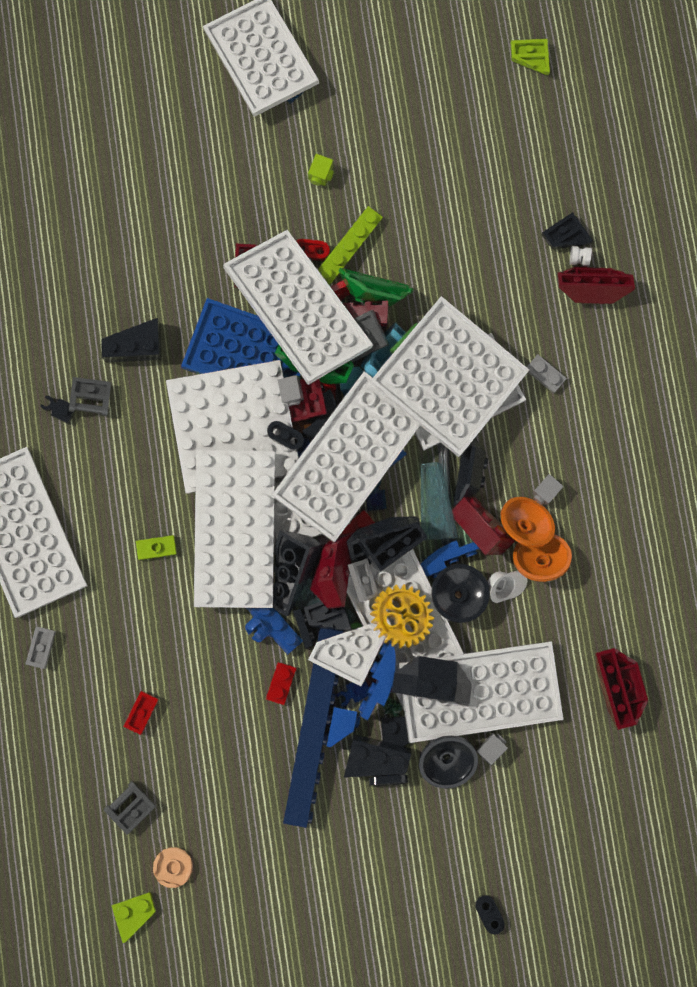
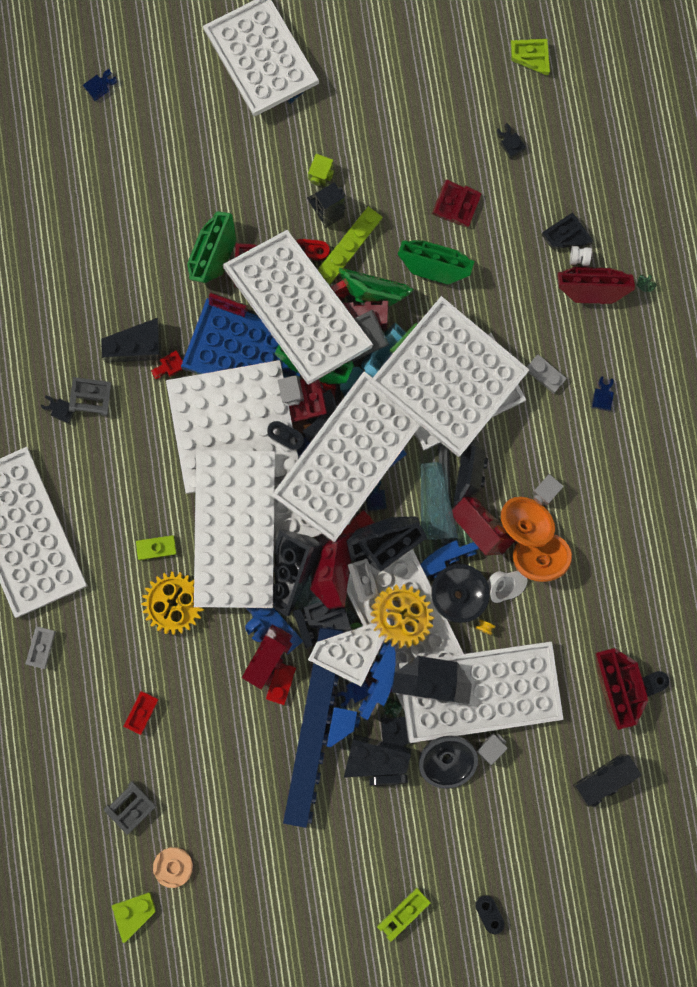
none -> clear blue plate [83,69,117,102]
none -> yellow gear [141,572,204,635]
none -> red plate [151,351,184,380]
none -> green wedge [187,211,237,283]
none -> dark red slope [209,292,250,317]
none -> dark red wedge [241,624,293,690]
none -> black wedge [307,182,346,228]
none -> lime plate [377,887,431,942]
none -> green wedge [398,240,475,284]
none -> dark red slope [432,179,482,227]
none -> yellow bush [476,619,495,635]
none -> black plate [496,123,526,159]
none -> black wedge [573,753,642,807]
none -> clear blue plate [591,376,614,412]
none -> clear green piece [637,274,657,292]
none -> black plate [642,671,669,697]

